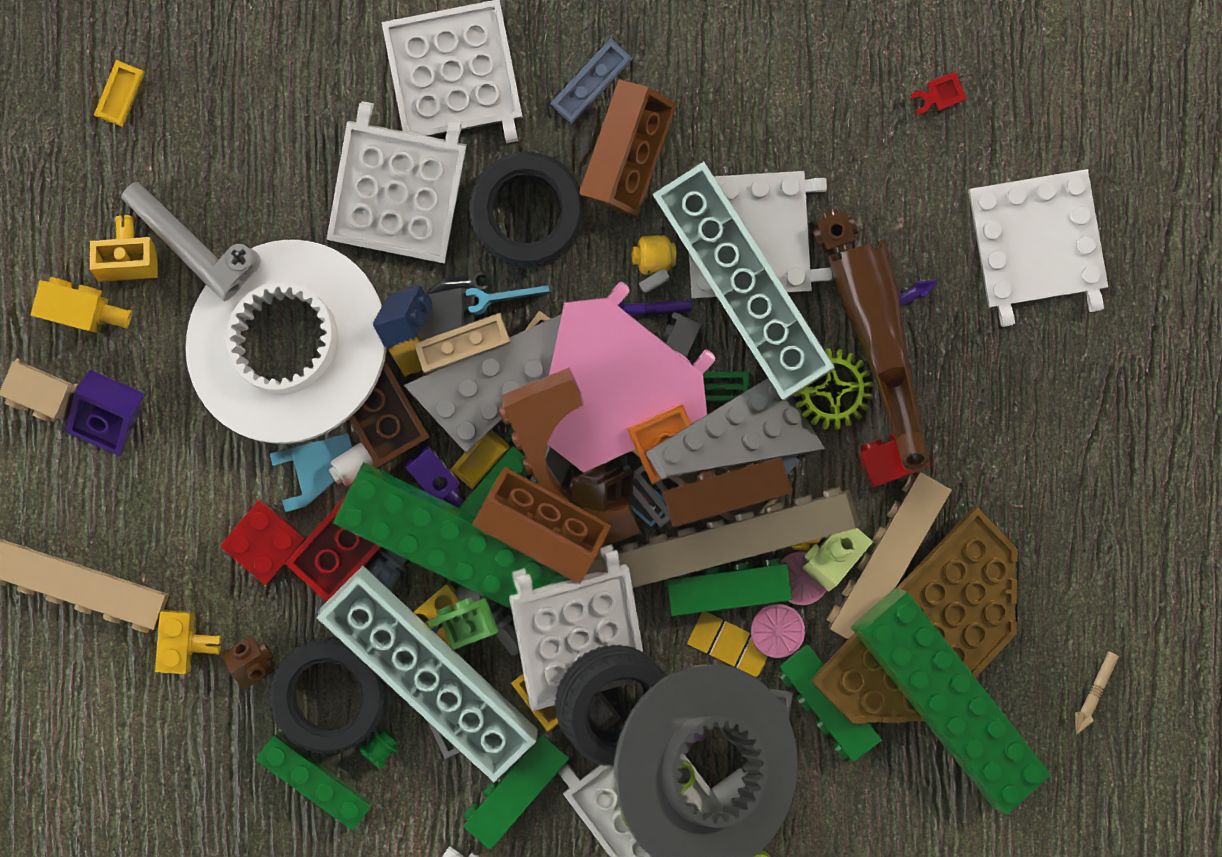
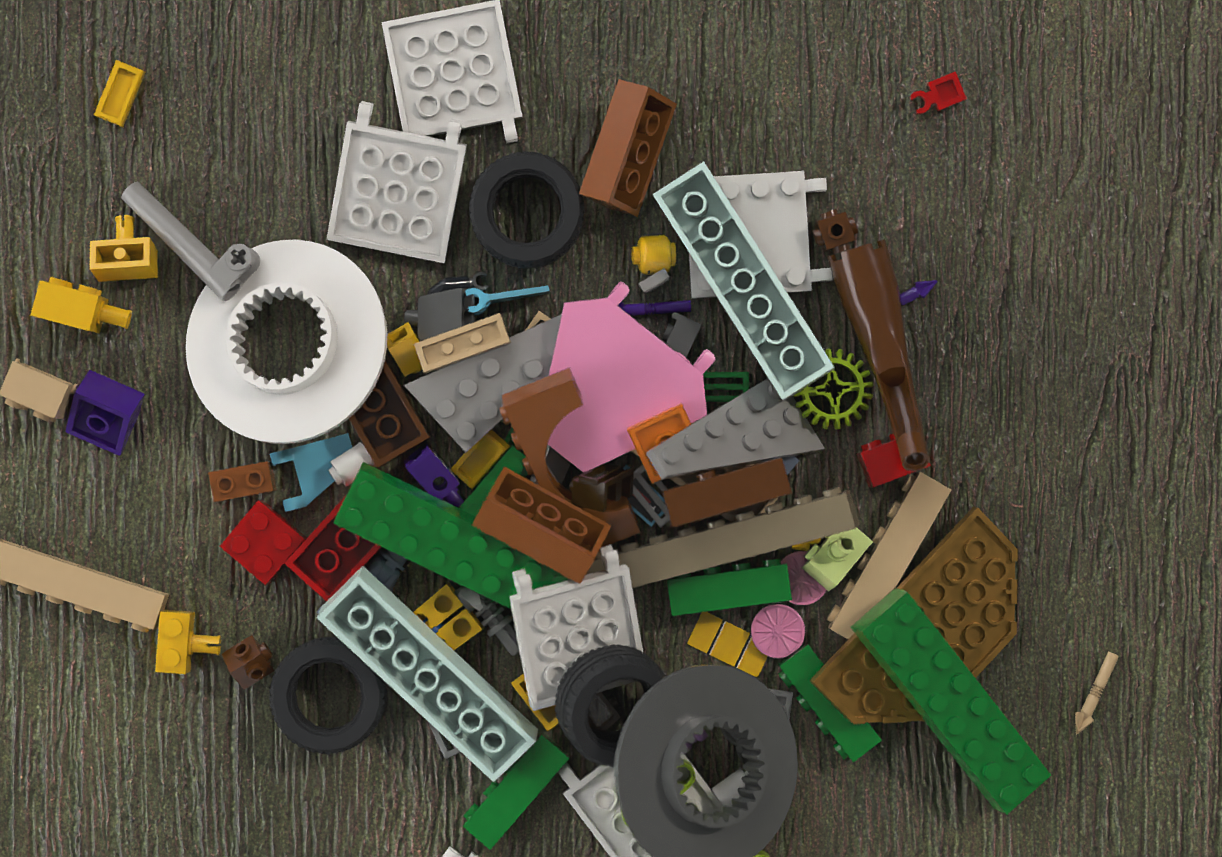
green brick [256,732,374,831] -> none
green brick [359,730,398,770] -> none
dark blue brick [373,285,432,348] -> none
bright green bracket [428,597,499,650] -> none
sand blue tile [550,38,633,125] -> none
white plate [968,169,1108,327] -> none
none -> dark orange brick [208,461,277,502]

